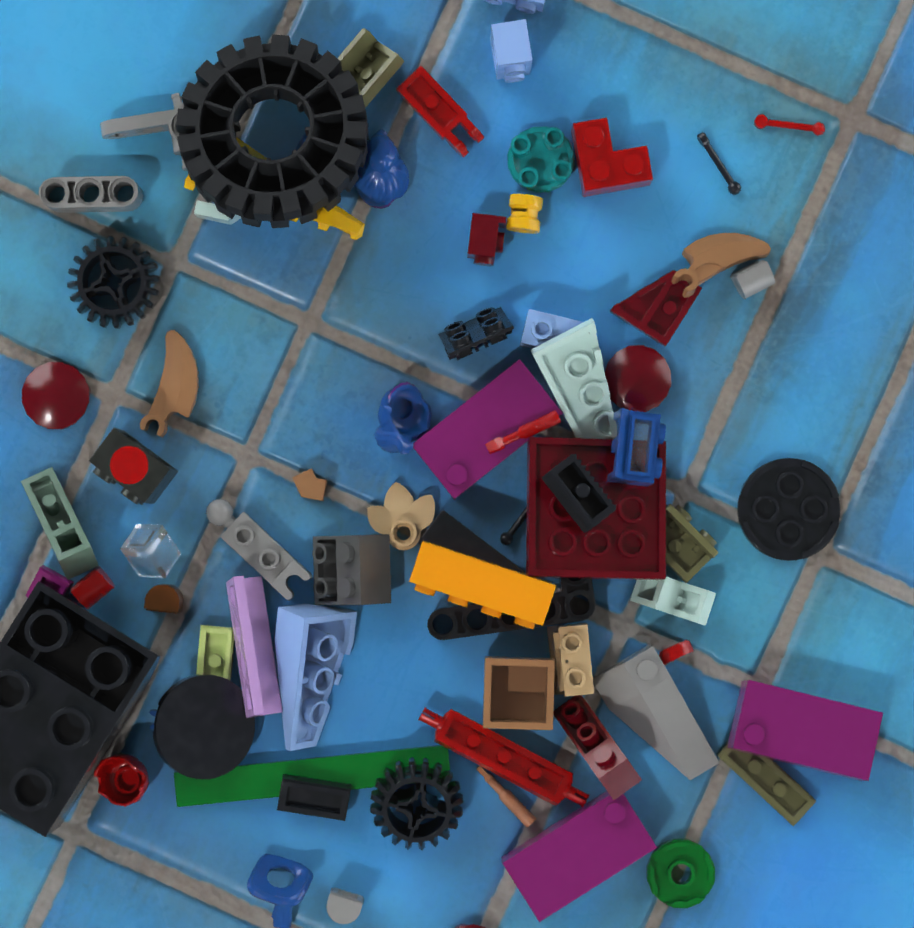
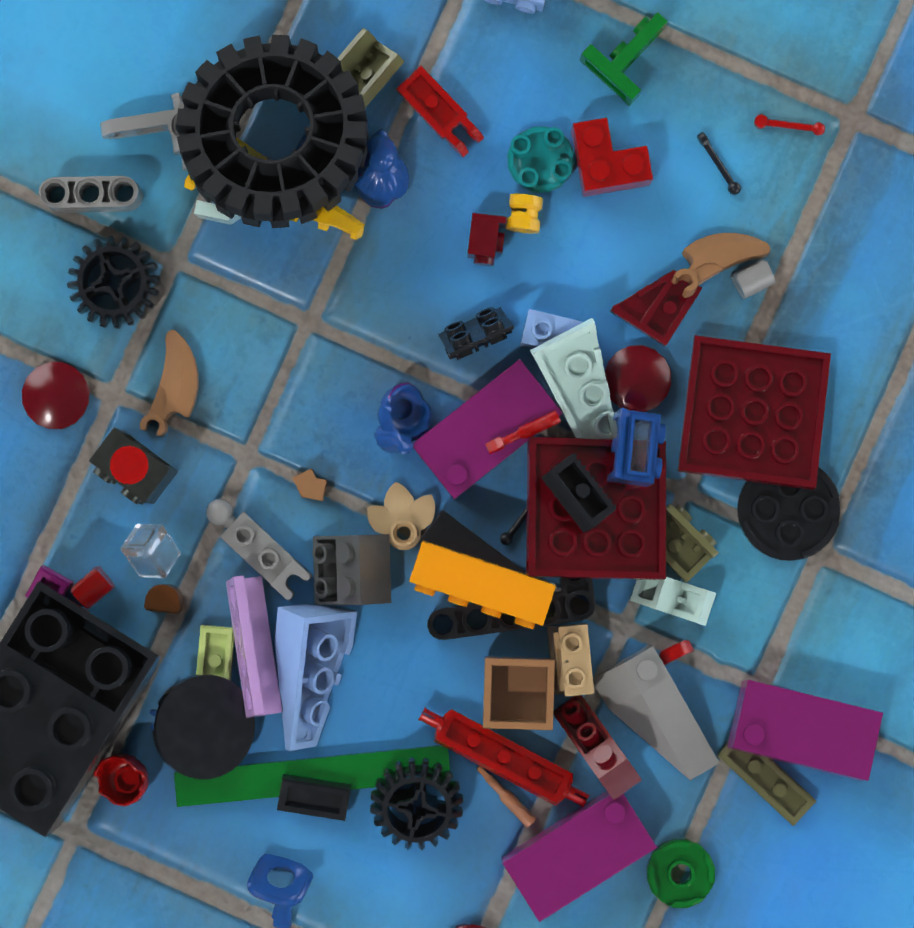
sand green slope [21,467,99,580] -> none
light grey brick [326,887,364,924] -> none
light blue brick [490,19,532,83] -> none
none -> green bracket [580,12,668,106]
none -> dark red plate [677,335,831,490]

